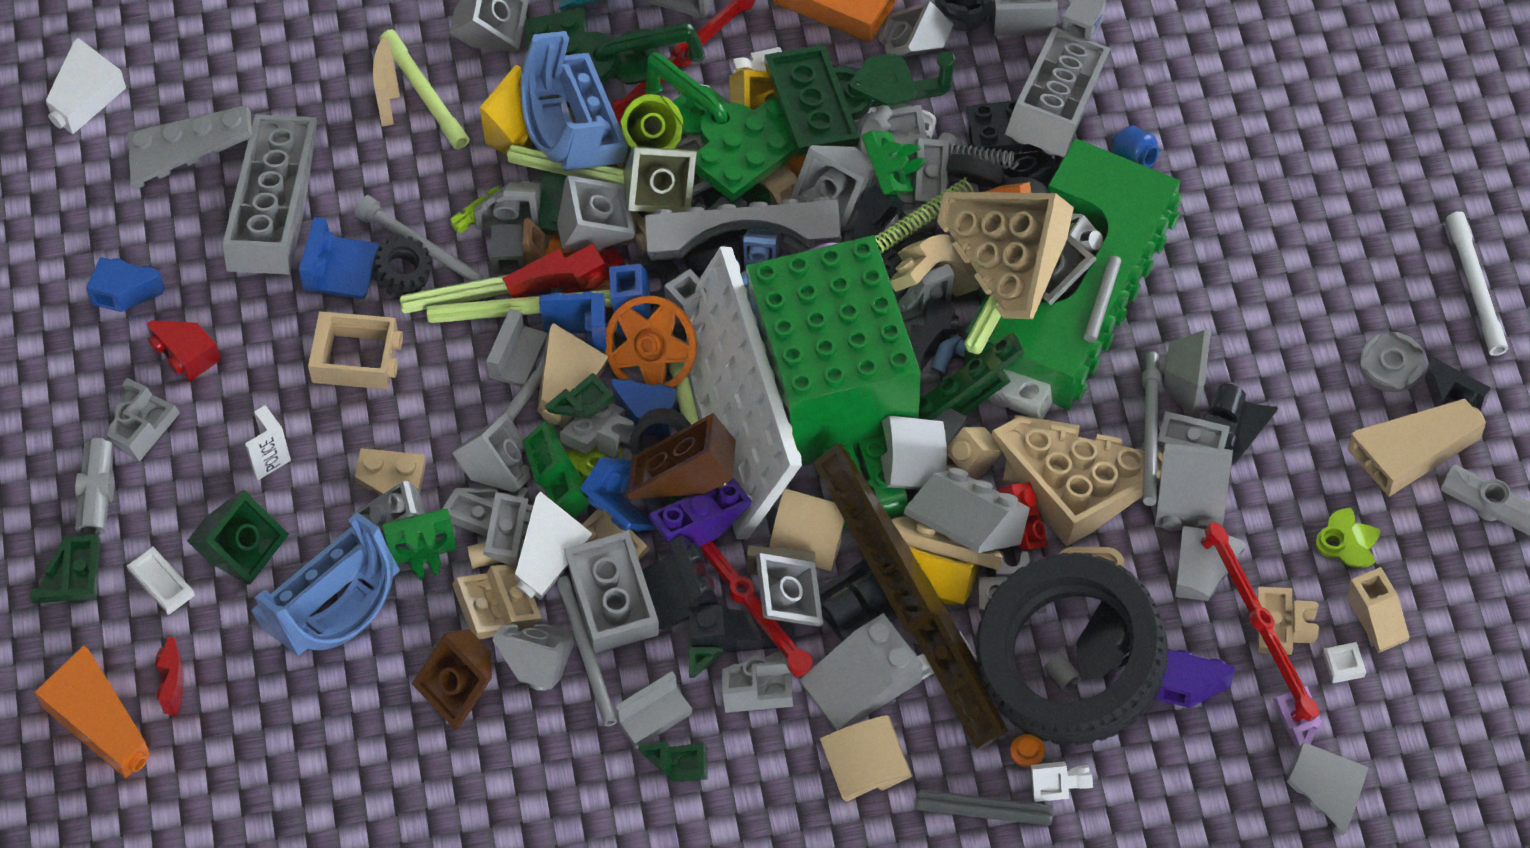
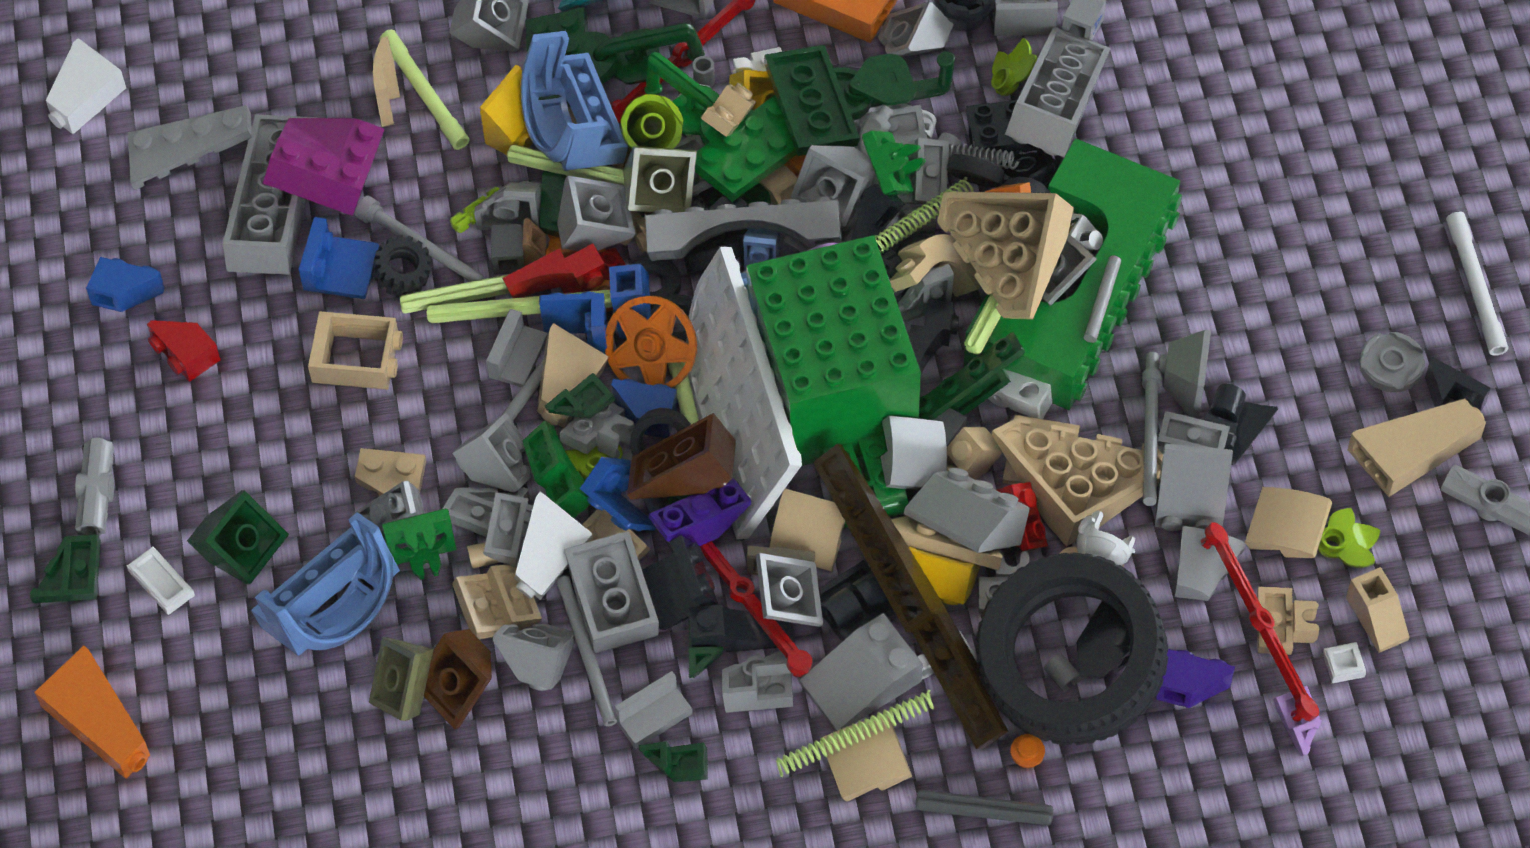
light grey slope [107,378,180,462] -> none
red slope [155,636,184,717] -> none
white panel [245,405,291,481] -> none
light grey brick [664,269,707,324] -> none
medium blue arm [930,336,965,374] -> none
white plate [1031,761,1093,802] -> none
blue head [1112,125,1159,168] -> none
light grey slope [1287,742,1368,835] -> none
none -> magenta slope [263,118,385,216]
none -> olive slope [368,637,434,721]
none -> light grey hinge [692,56,715,88]
none -> tan slope [701,83,756,137]
none -> yellowish green piece [776,690,934,777]
none -> lime plate [991,38,1037,97]
none -> white cap [1076,510,1135,566]
none -> tan slope [1245,487,1332,558]

